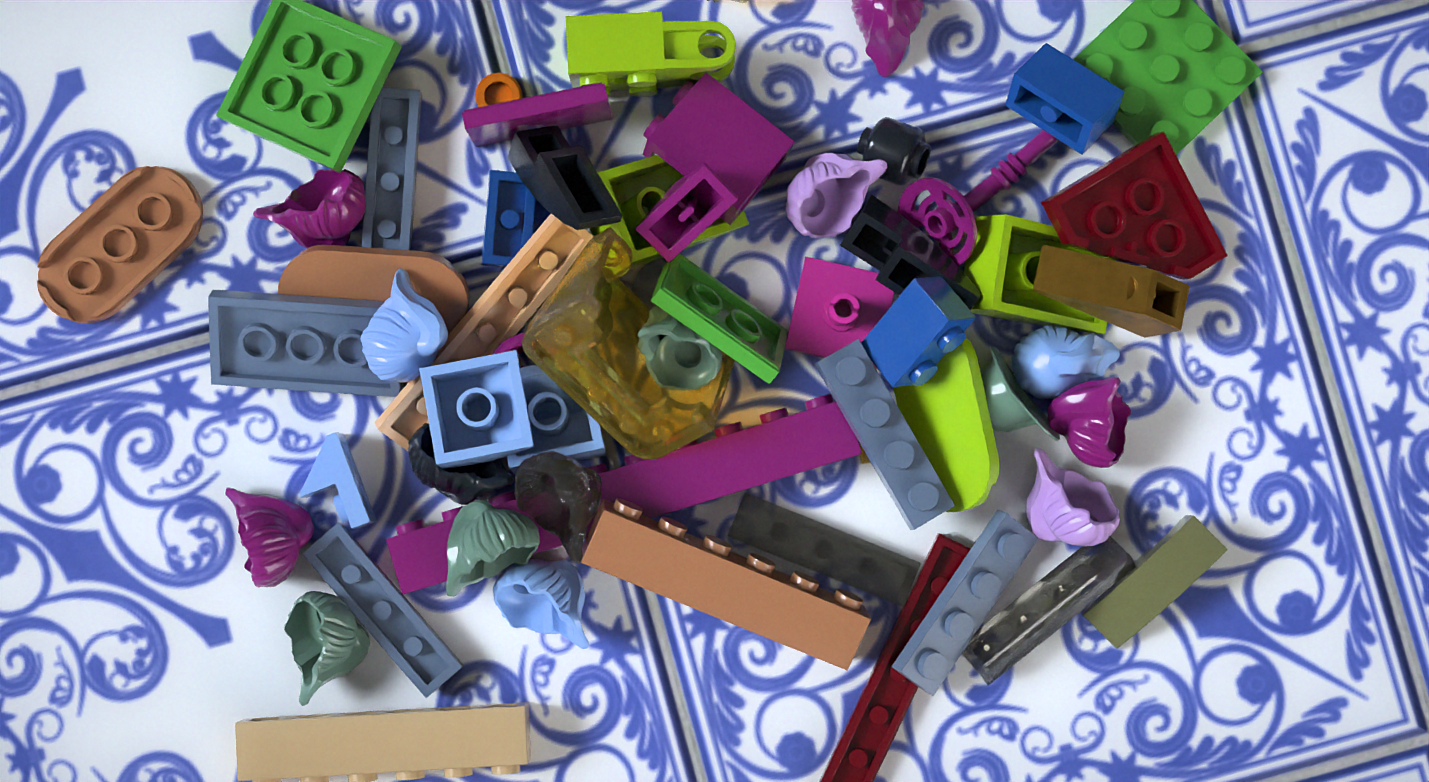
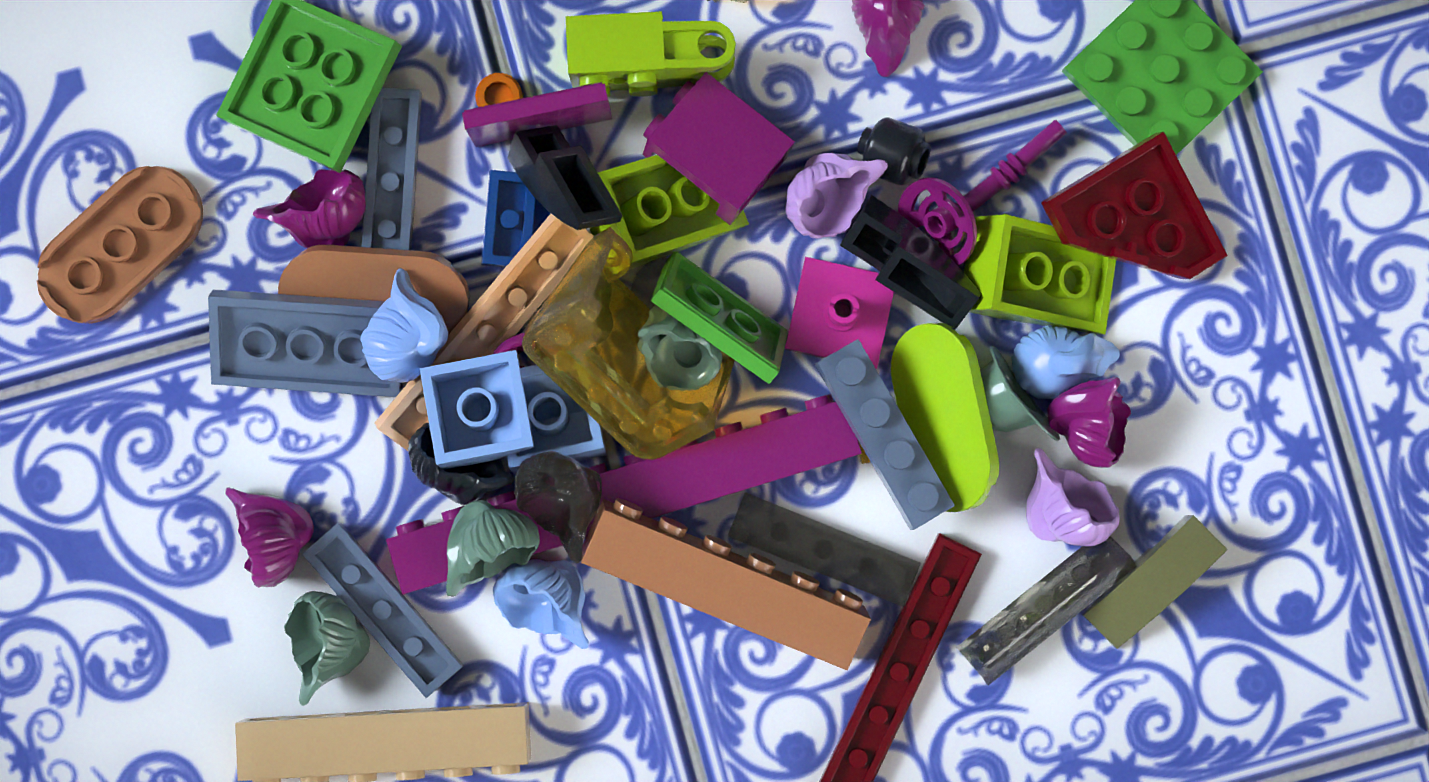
light blue slope [300,432,377,528] -> none
magenta slope [635,163,739,263] -> none
blue brick [861,276,976,387] -> none
sand blue plate [892,510,1038,696] -> none
blue brick [1005,43,1124,155] -> none
pearl gold slope [1033,245,1190,338] -> none

